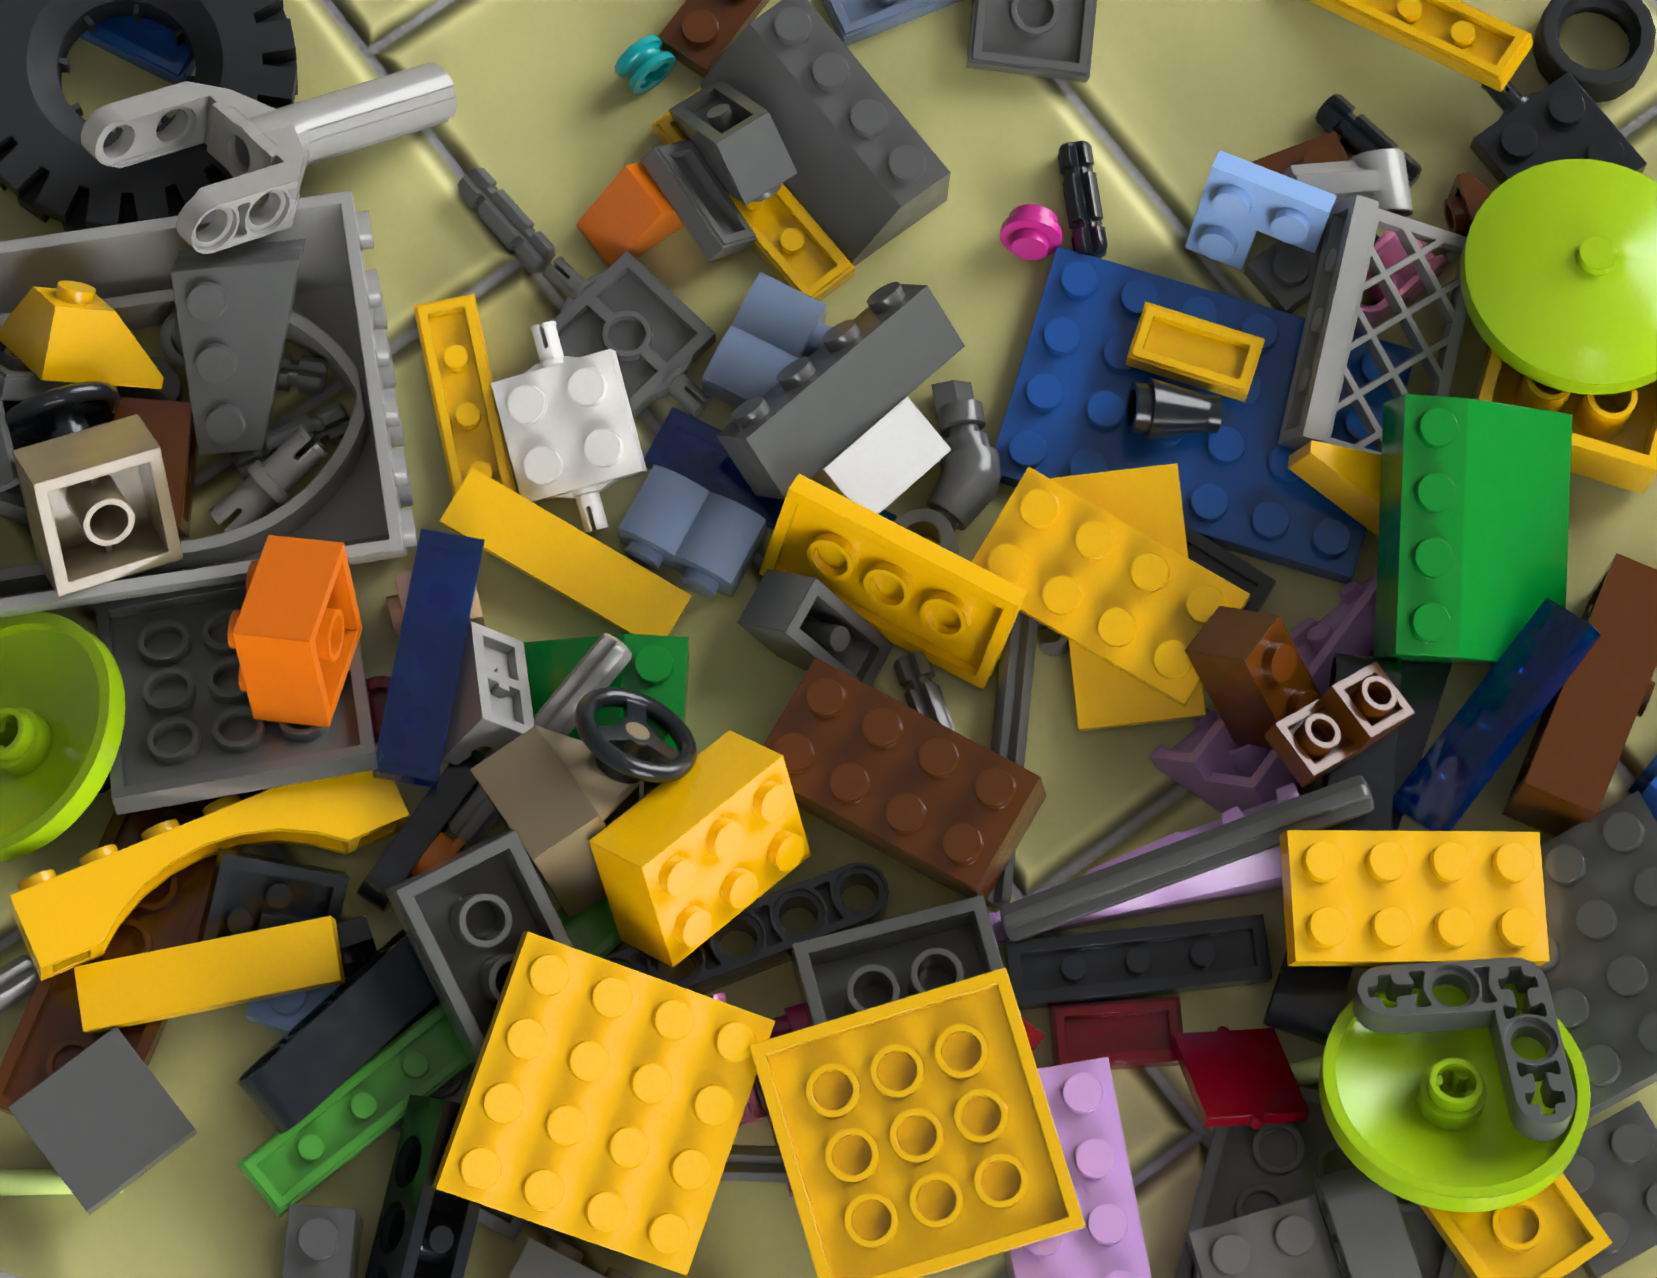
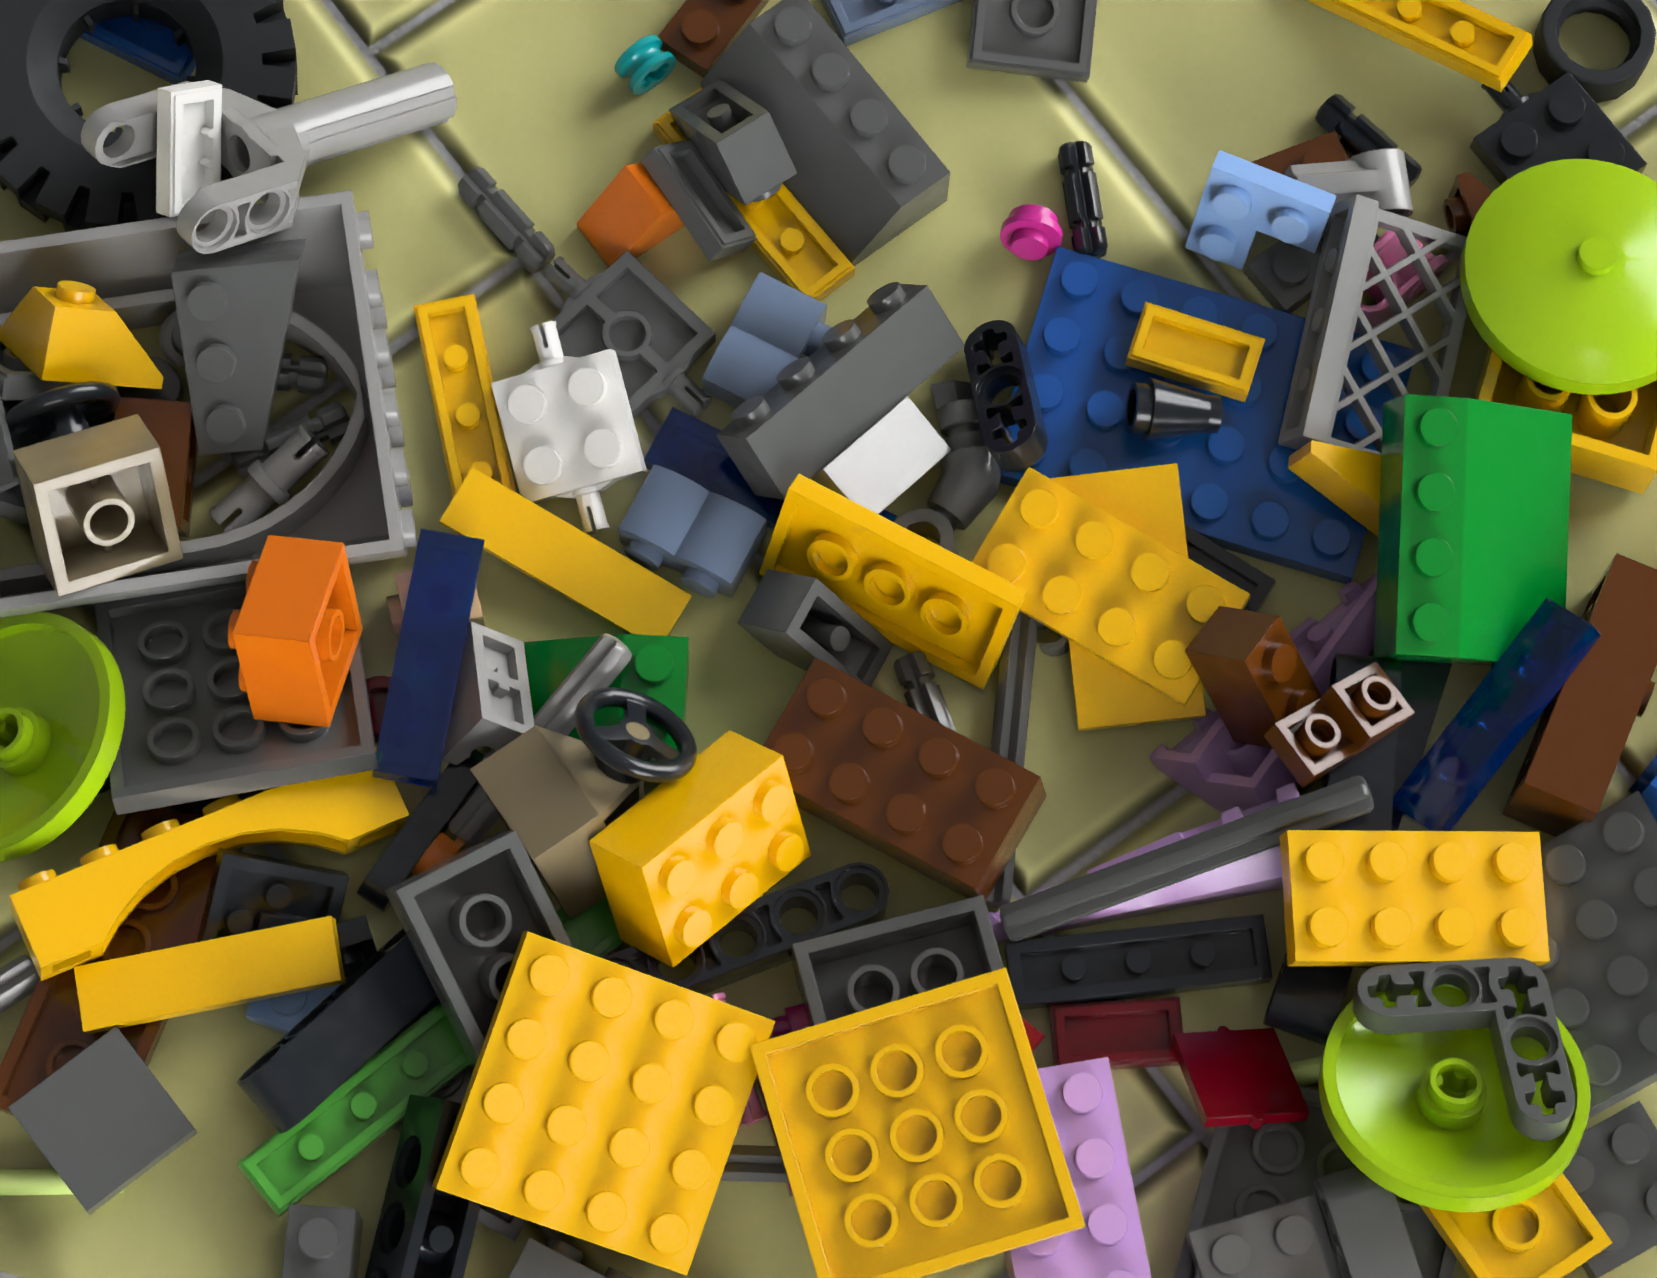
none -> white plate [156,80,222,217]
none -> black beam [964,320,1048,471]

